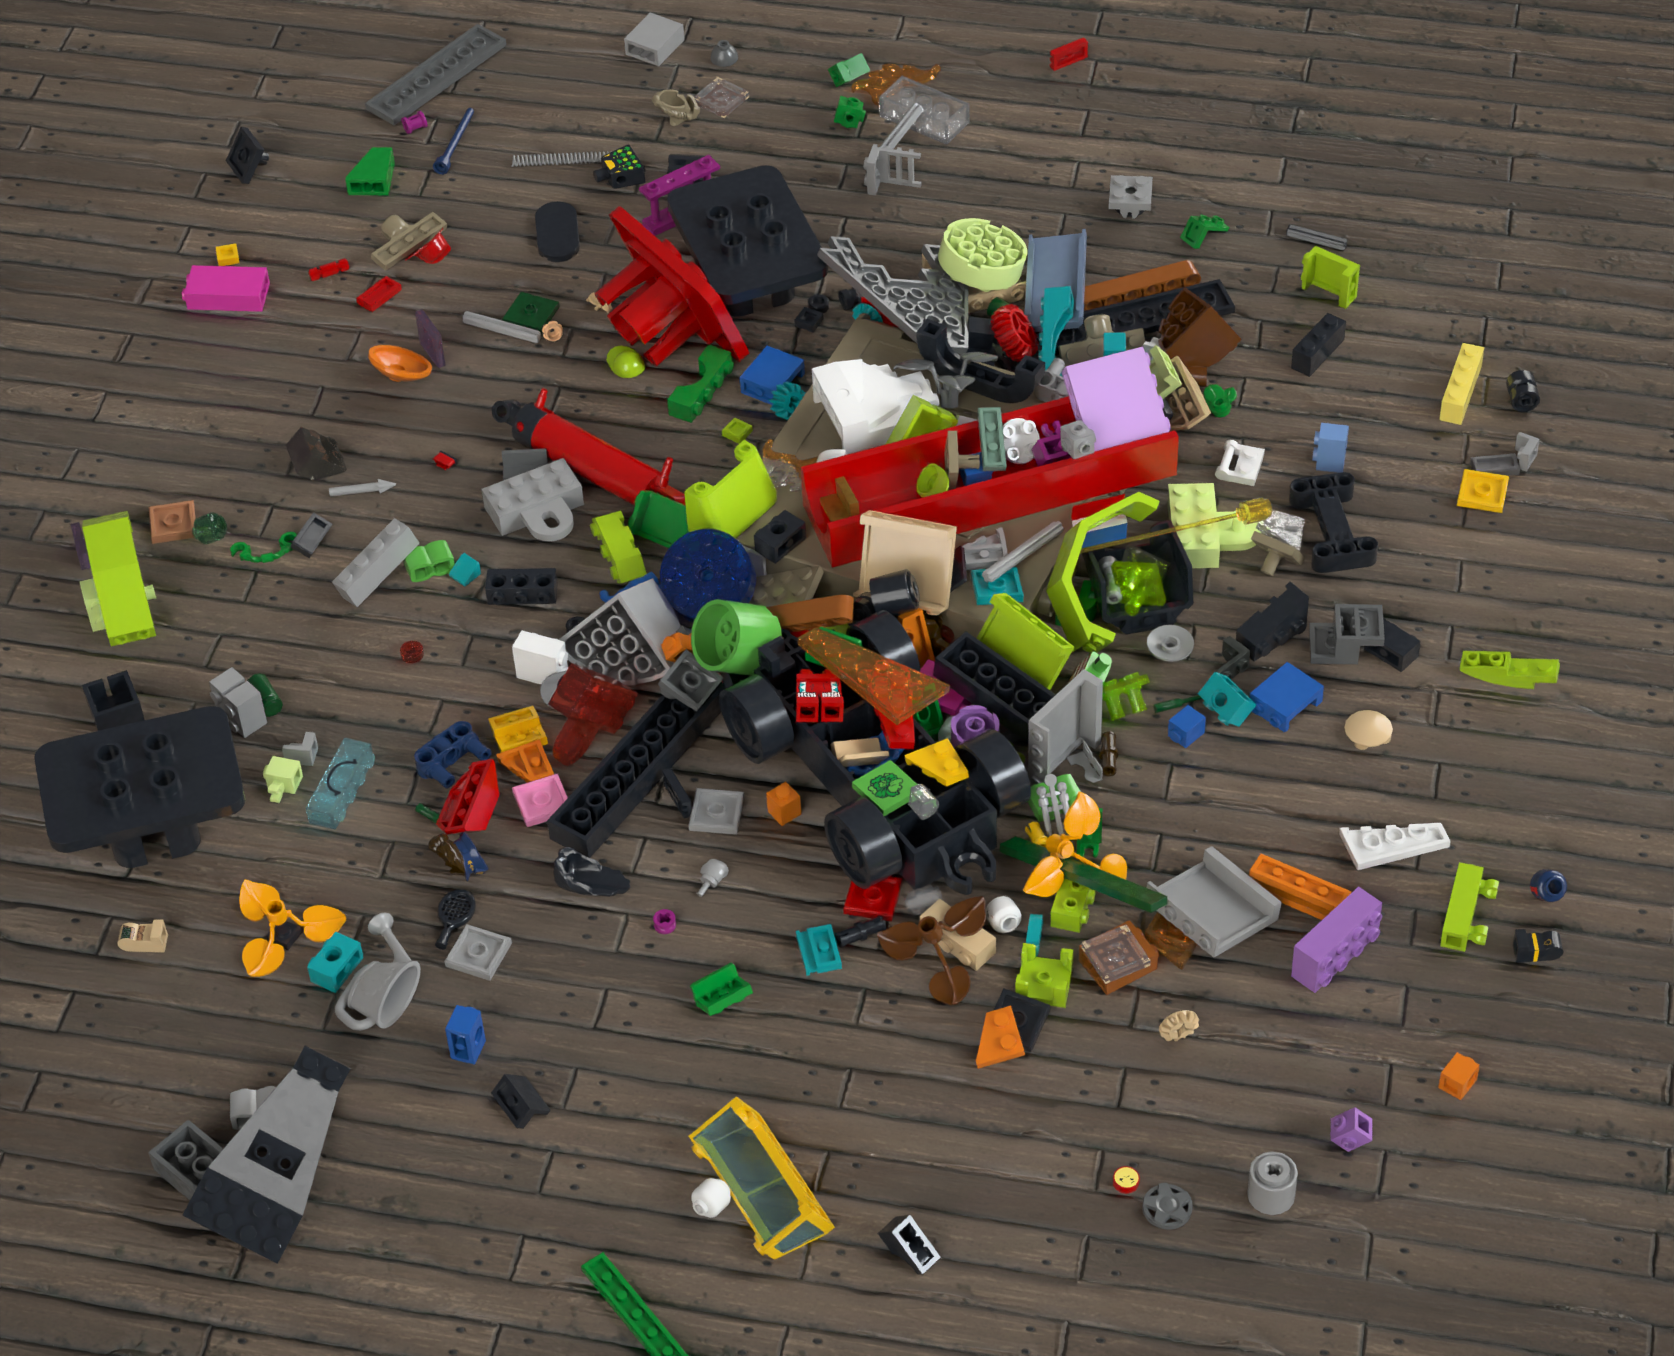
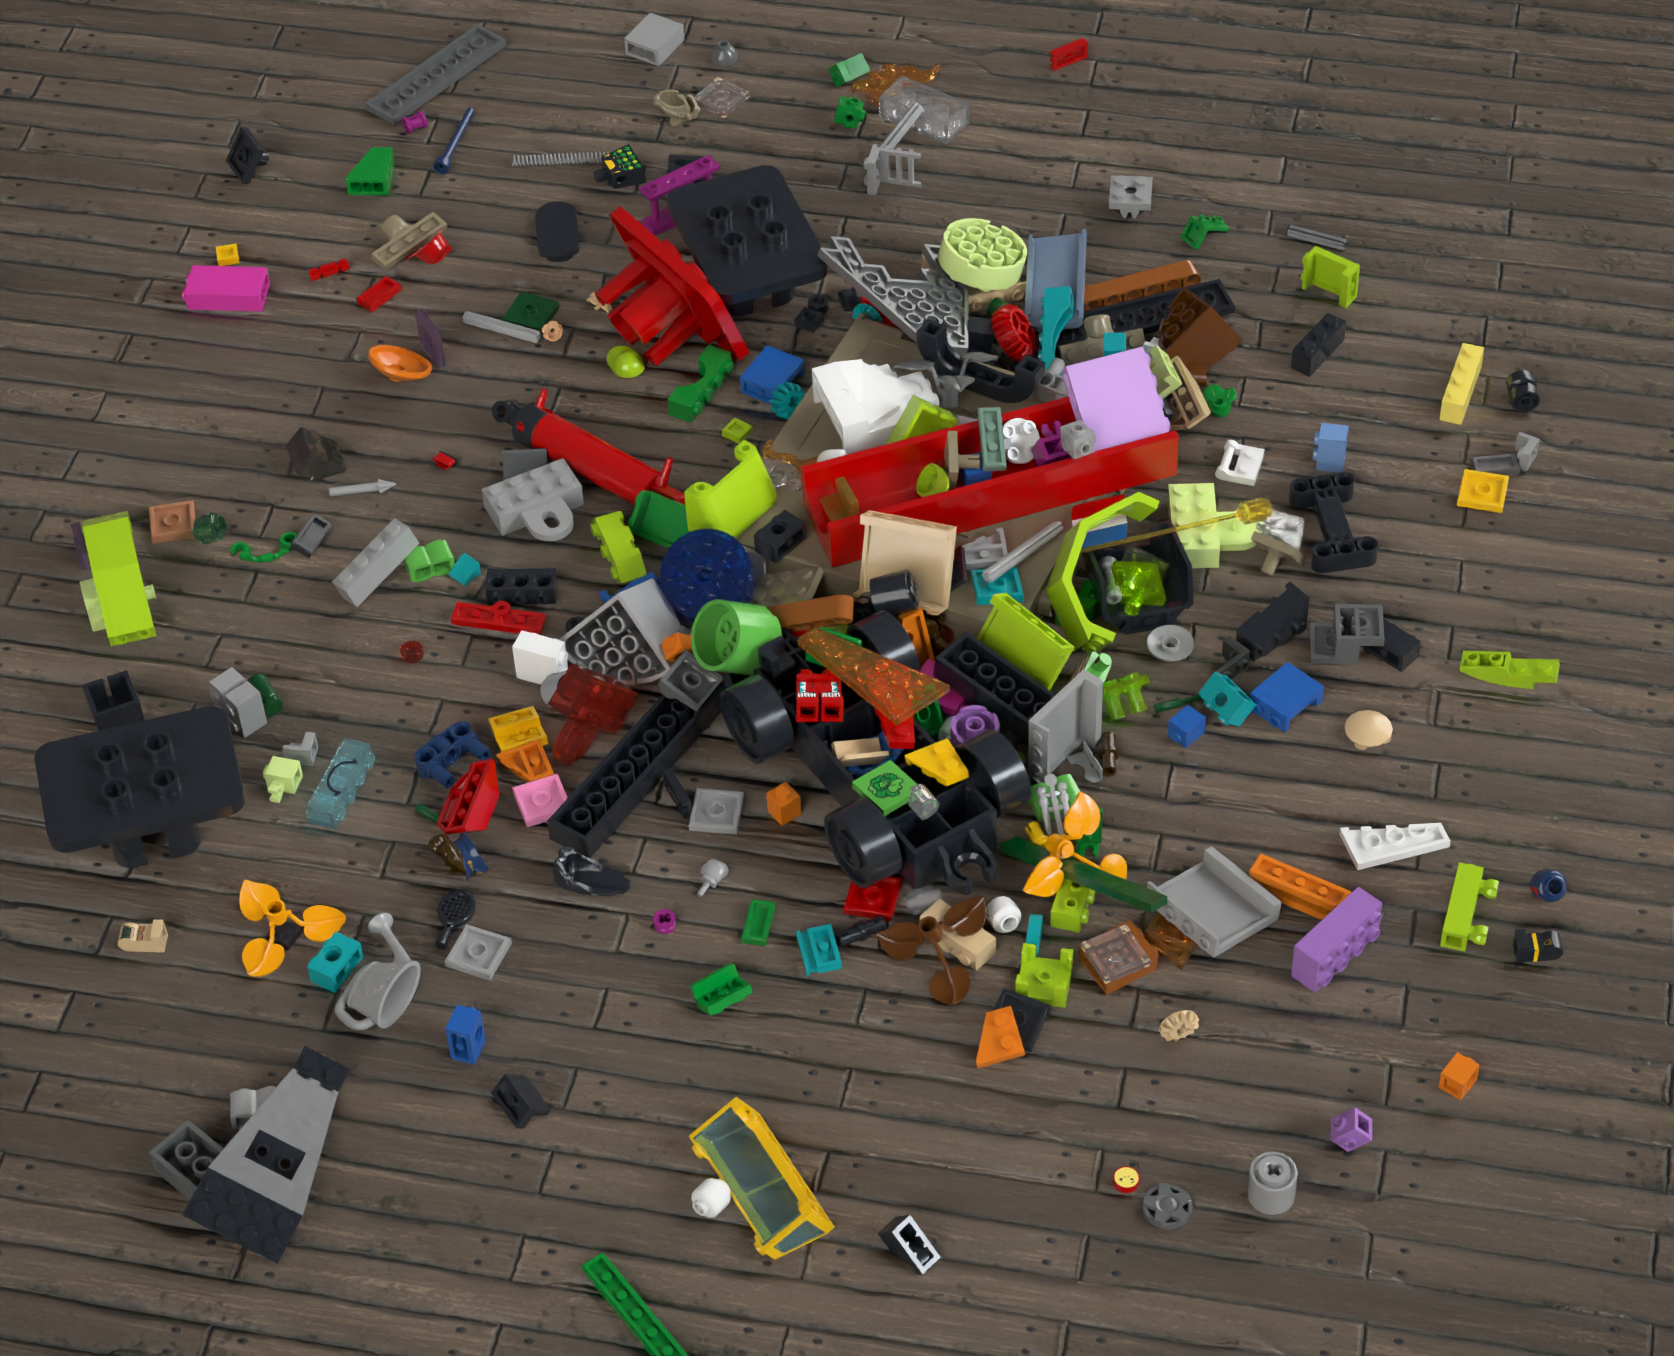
none -> red hinge [451,601,546,635]
none -> green tile [741,899,776,946]

